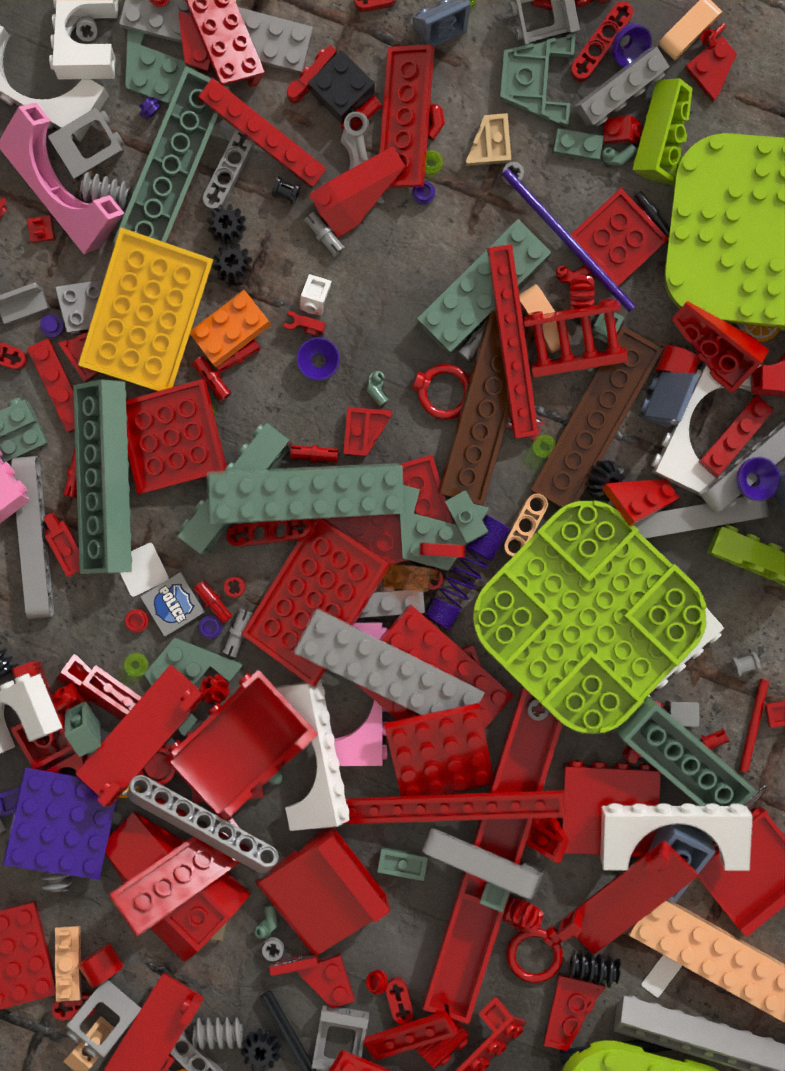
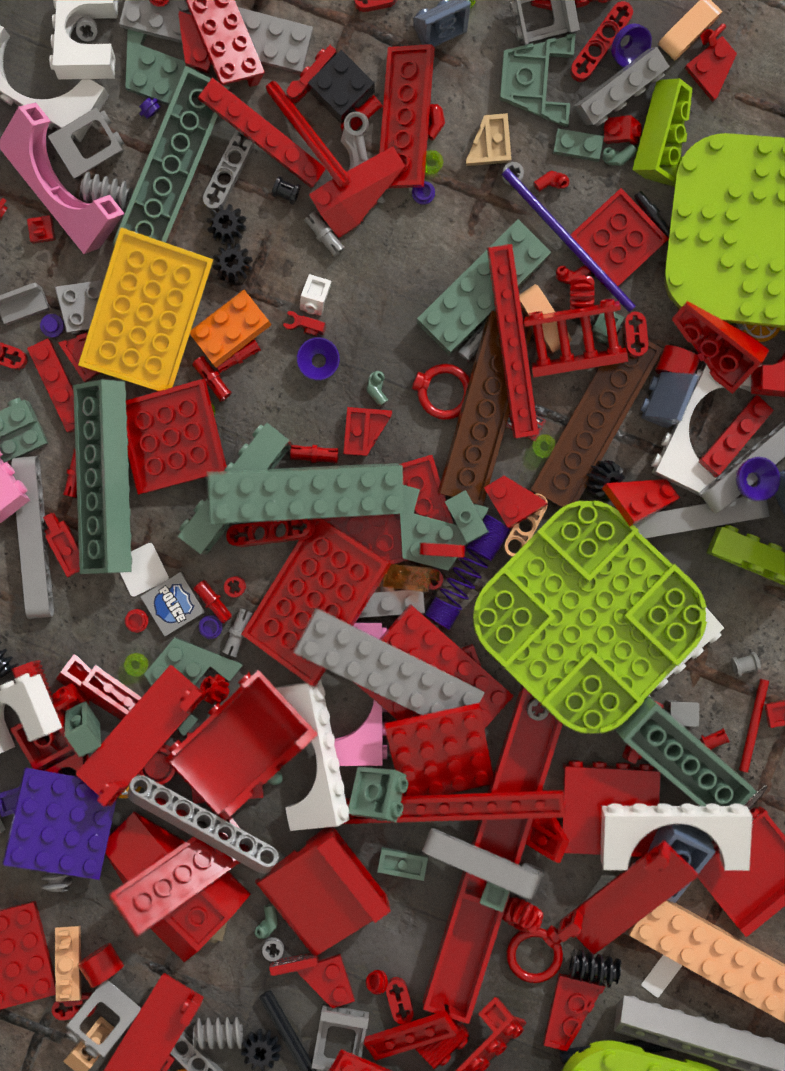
none -> red axle [266,81,351,188]
none -> sand green plate [349,767,408,822]
none -> red wing [484,476,548,529]
none -> red arm [533,171,570,192]
none -> red beam [623,311,649,358]

